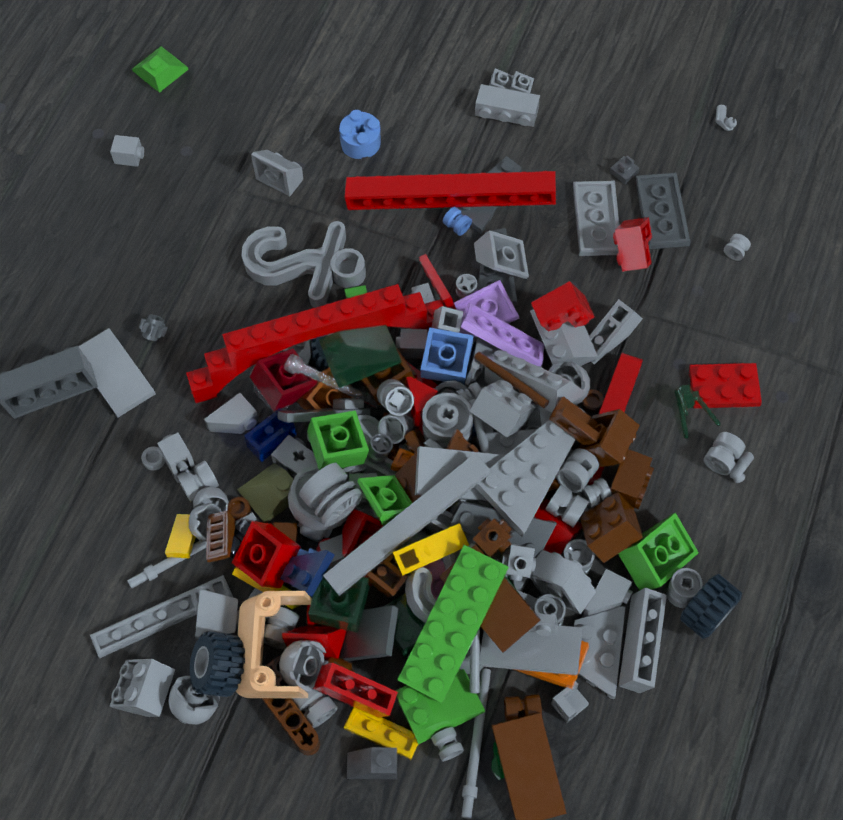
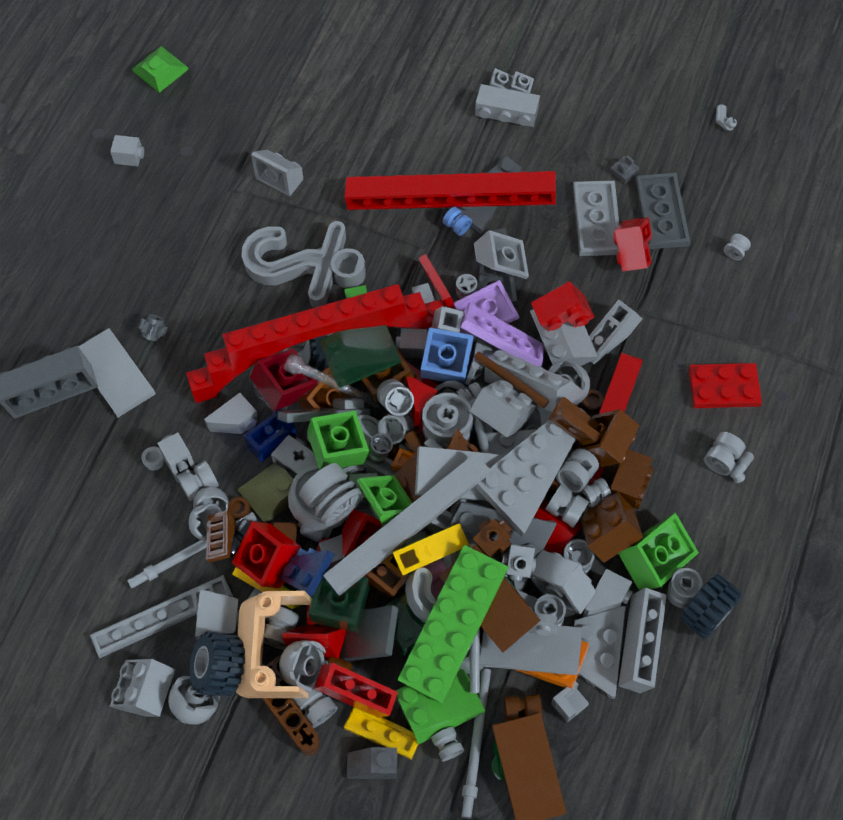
yellow tile [165,514,196,558] -> none
medium blue brick [339,110,381,159] -> none
clear green plant [674,385,721,439] -> none

